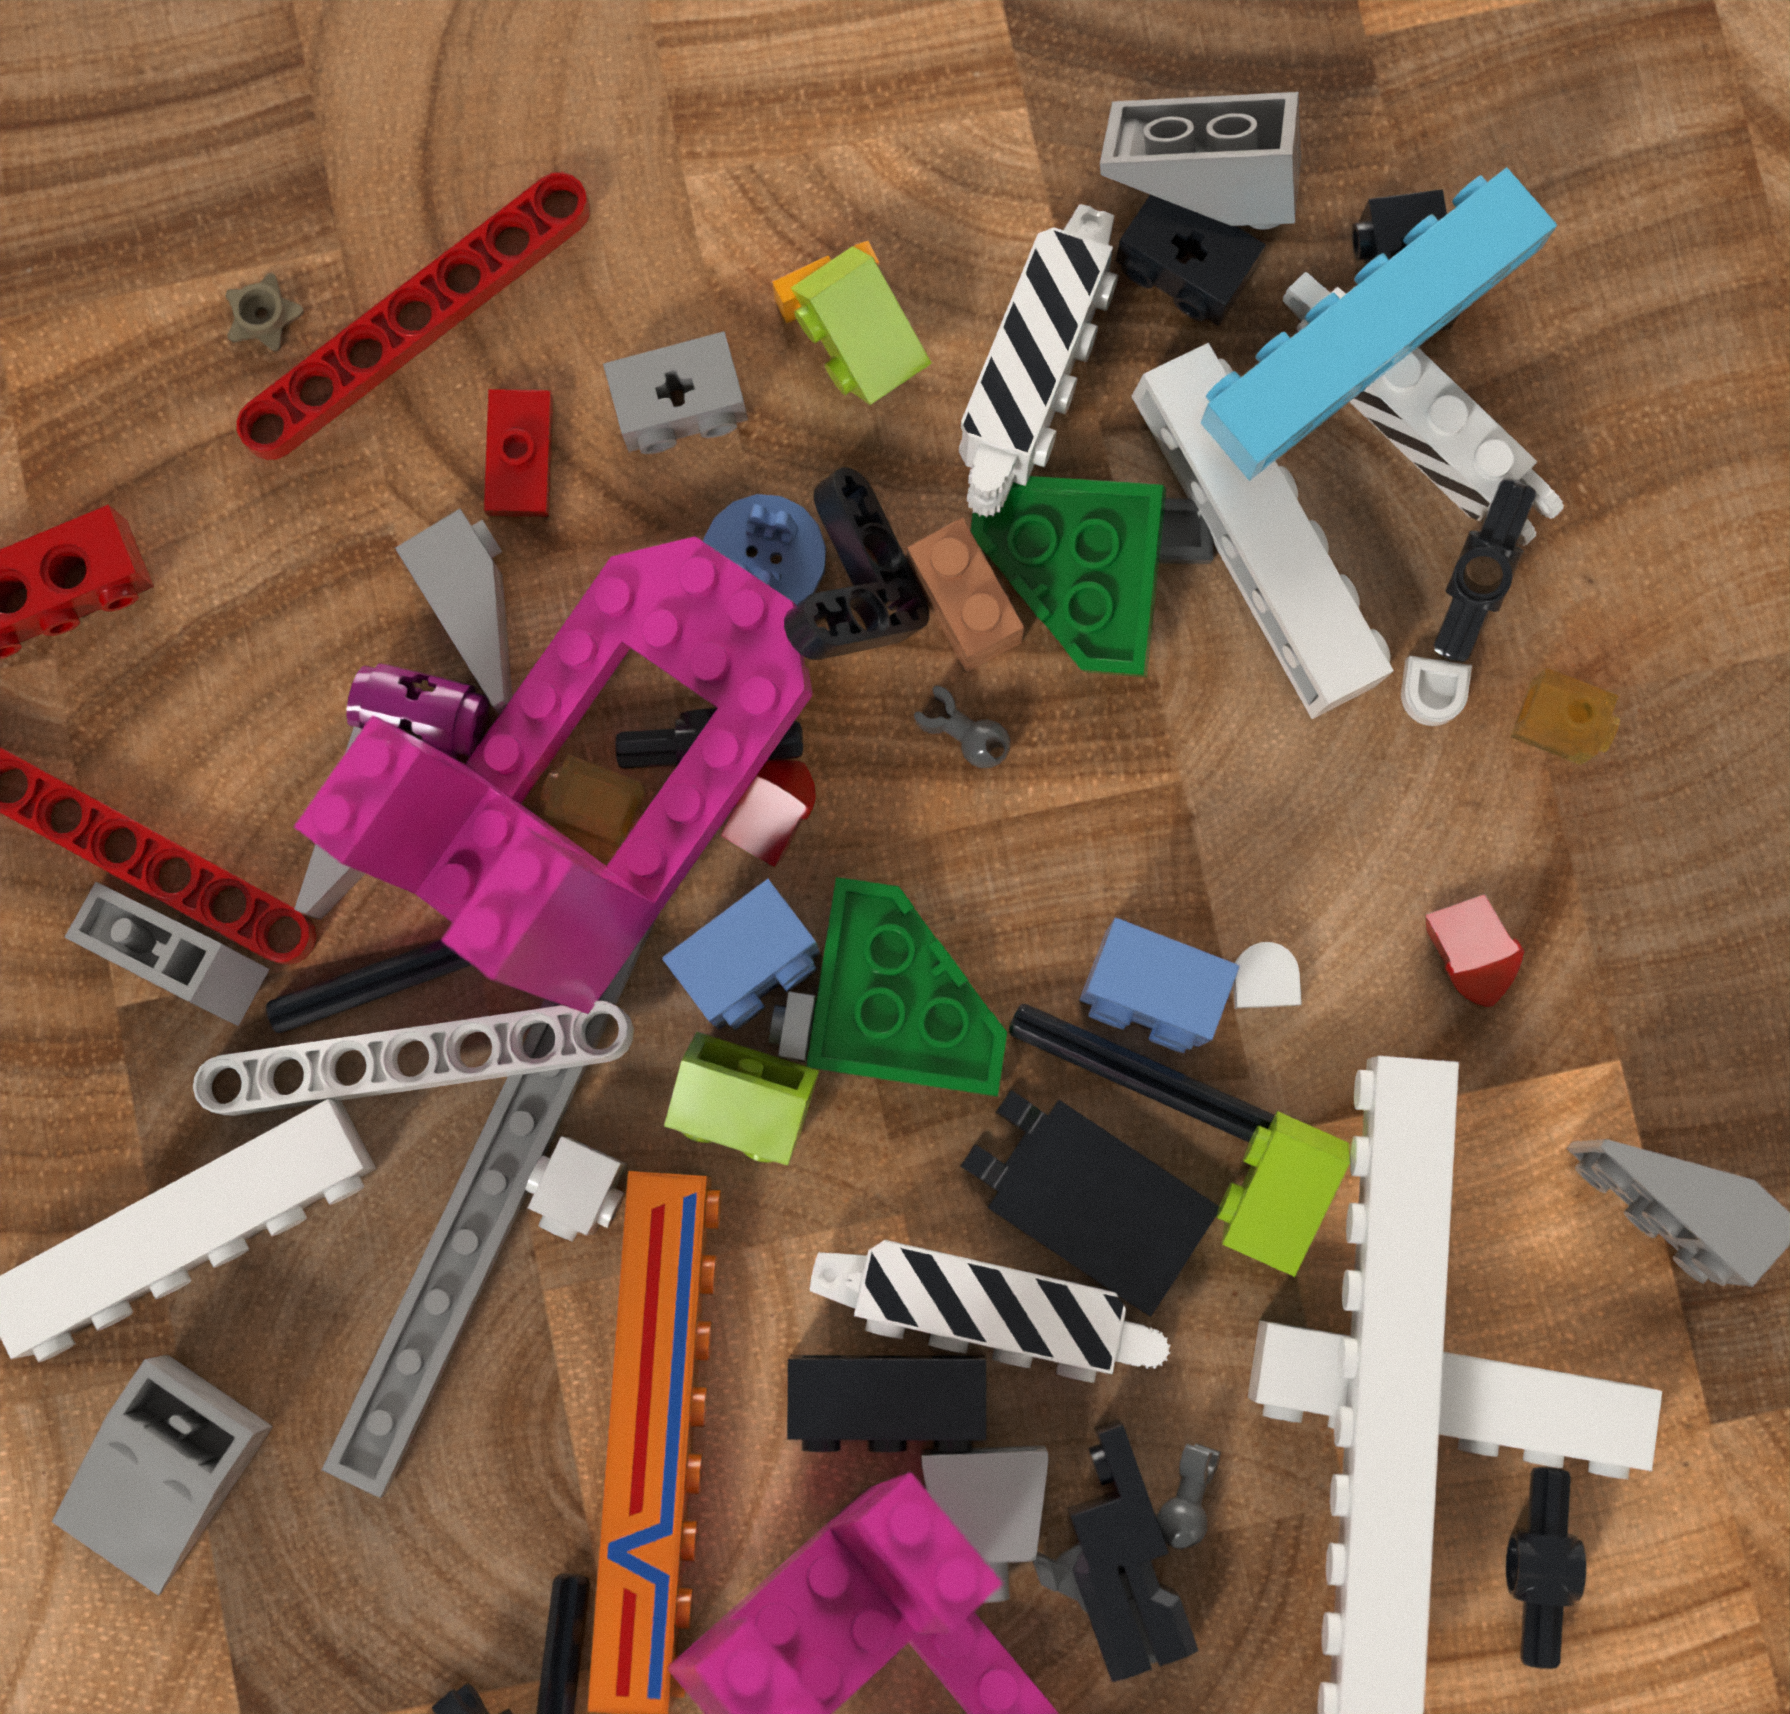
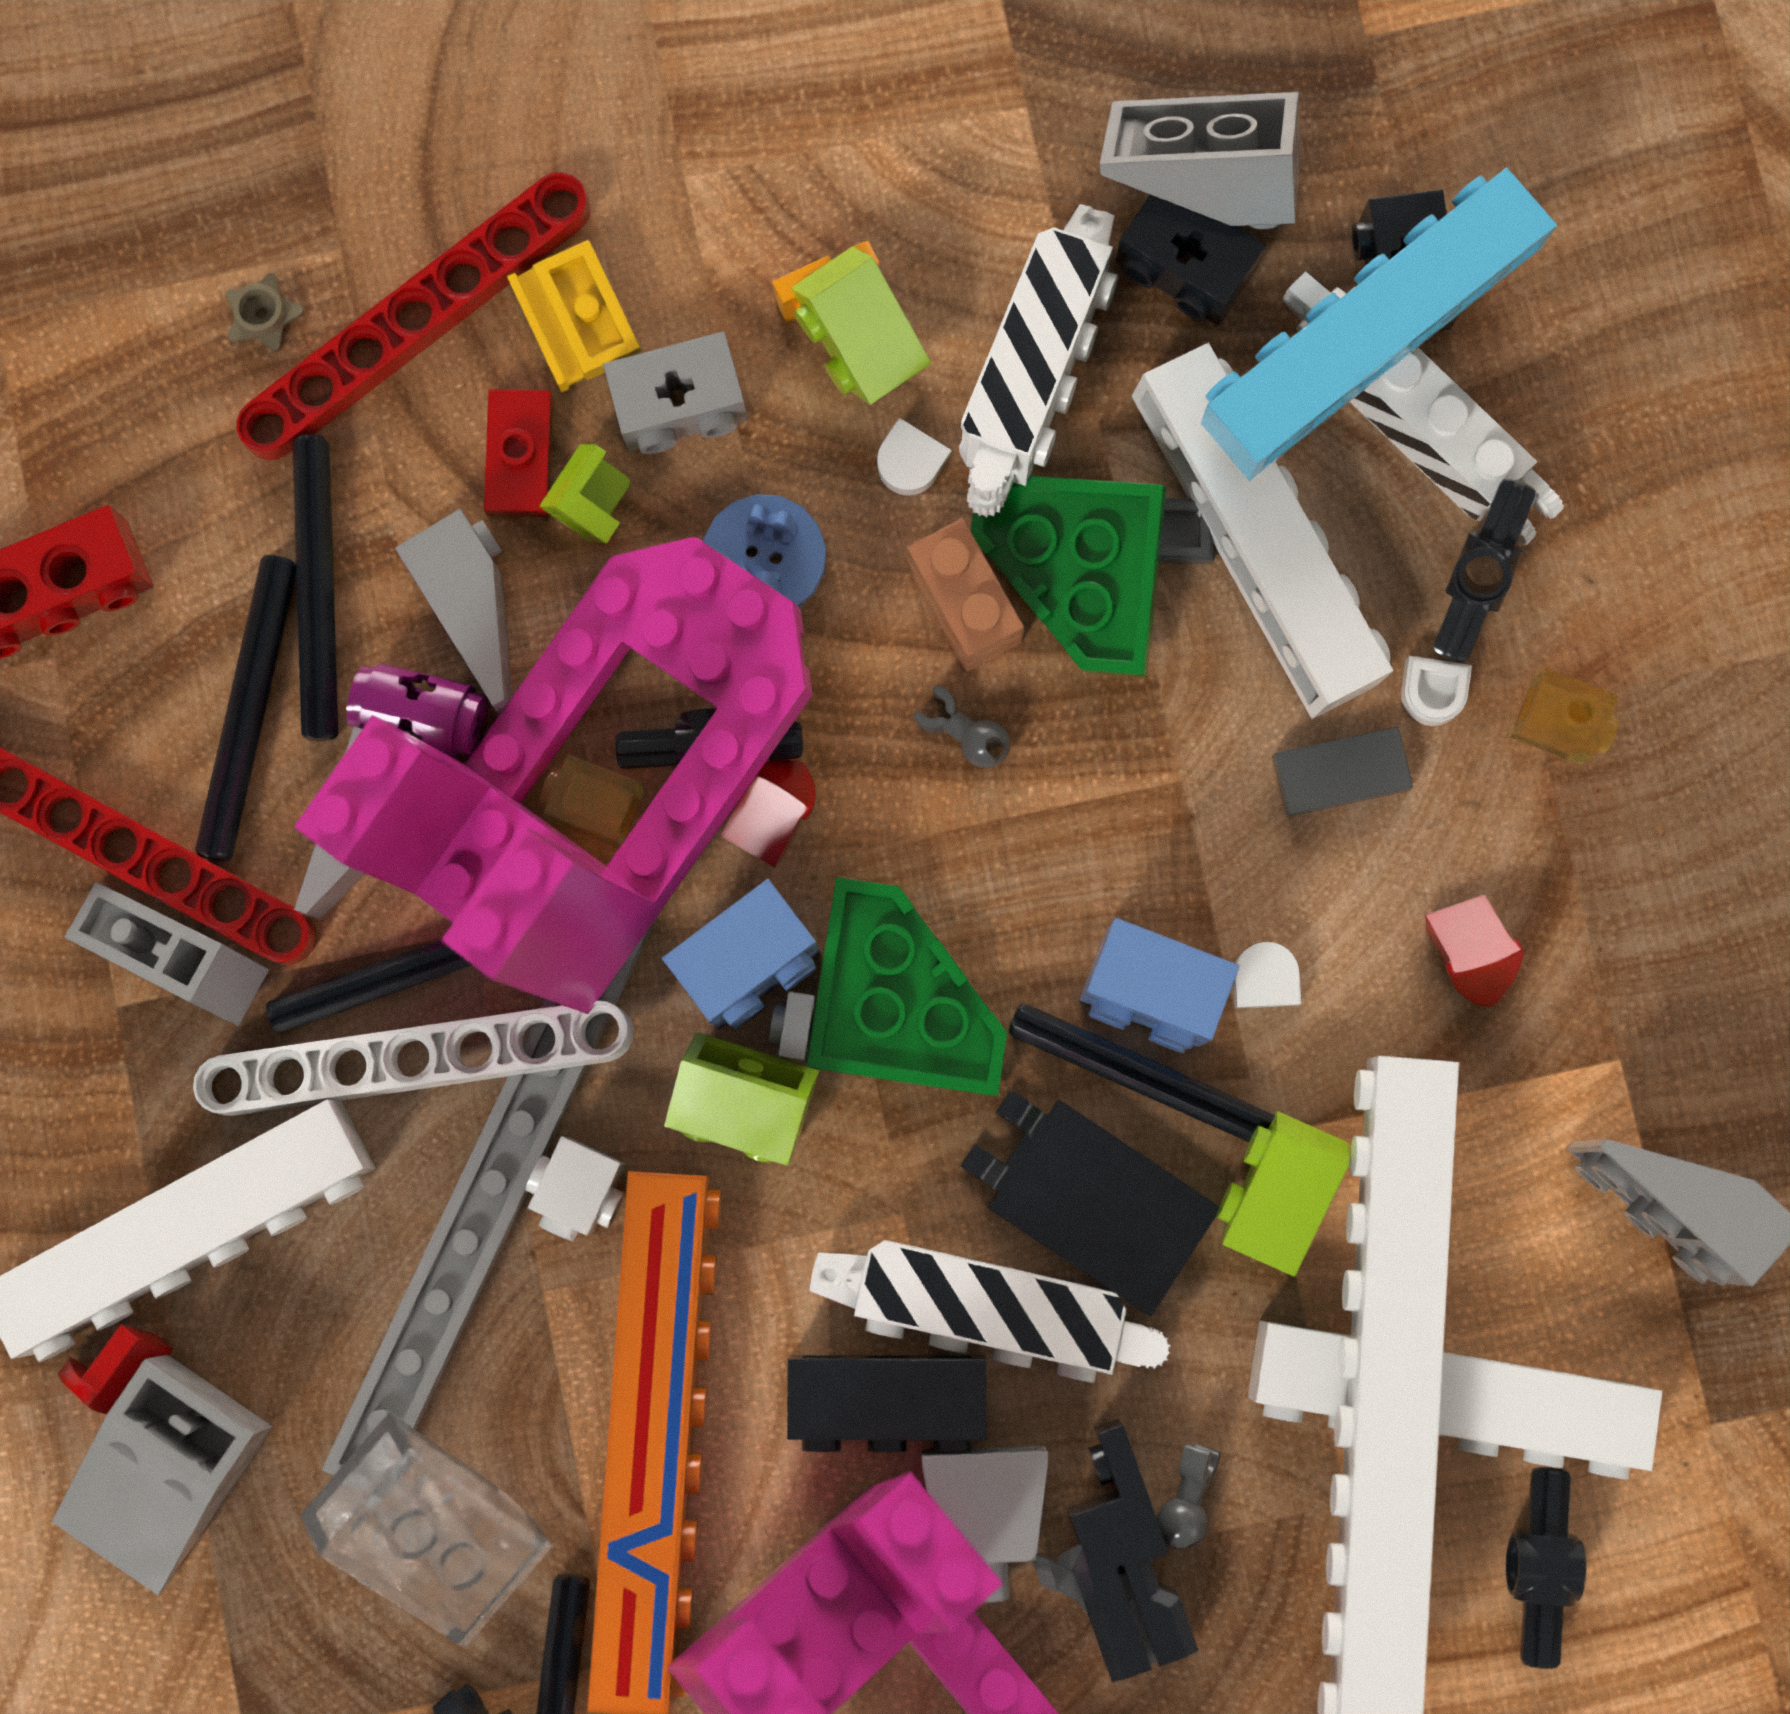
black beam [784,467,929,660] -> none
none -> red tile [58,1324,173,1414]
none -> black axle [195,555,296,861]
none -> black axle [292,434,339,742]
none -> clear brick [300,1412,553,1649]
none -> yellow plate [507,239,642,393]
none -> lime panel [539,444,631,544]
none -> white tile [877,418,952,496]
none -> dark grey tile [1272,727,1413,818]

